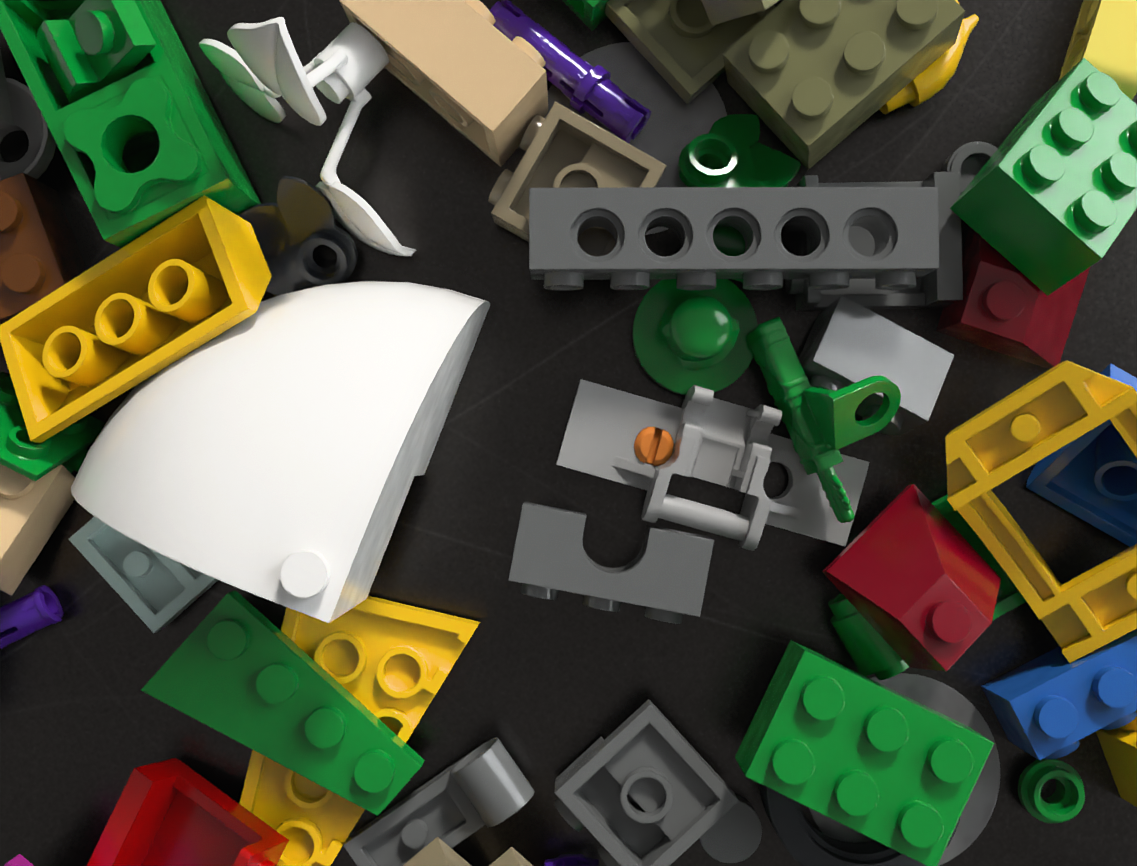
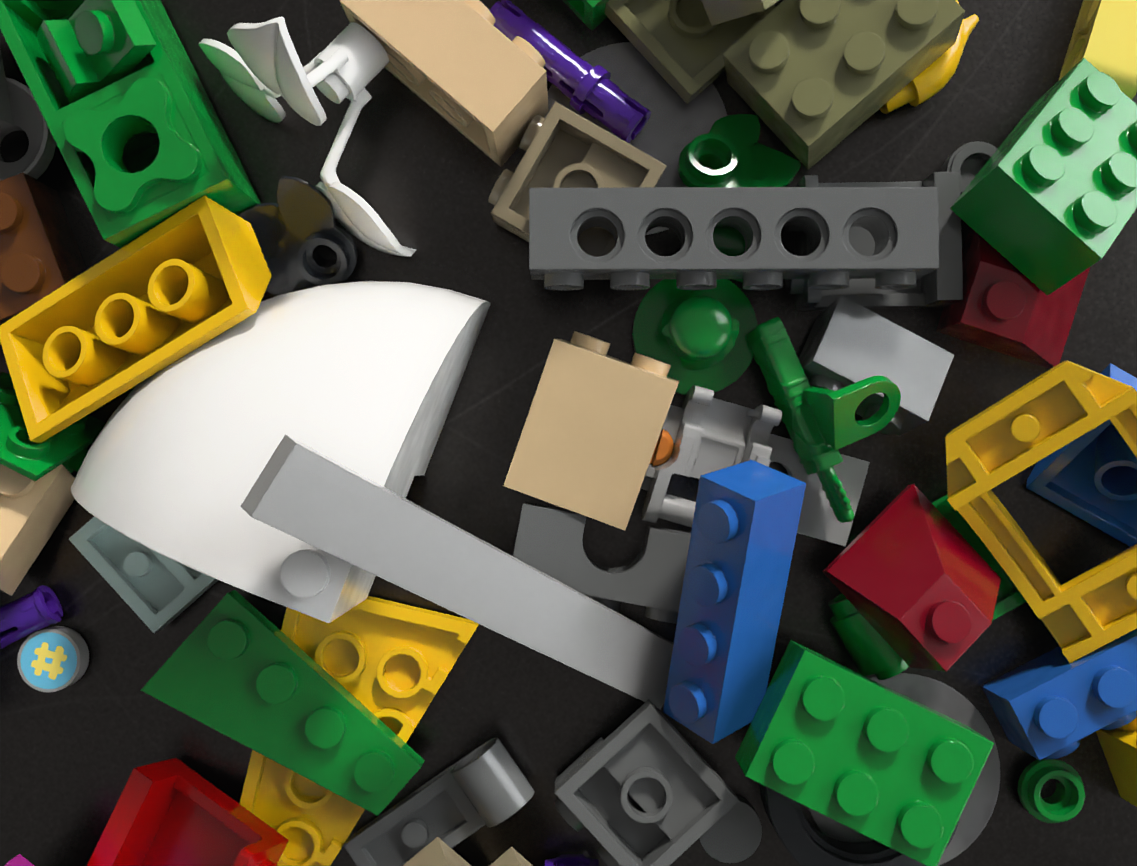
none -> tile [17,626,89,692]
none -> light grey tile [240,434,674,709]
none -> tan panel [503,331,679,530]
none -> blue brick [663,460,806,744]

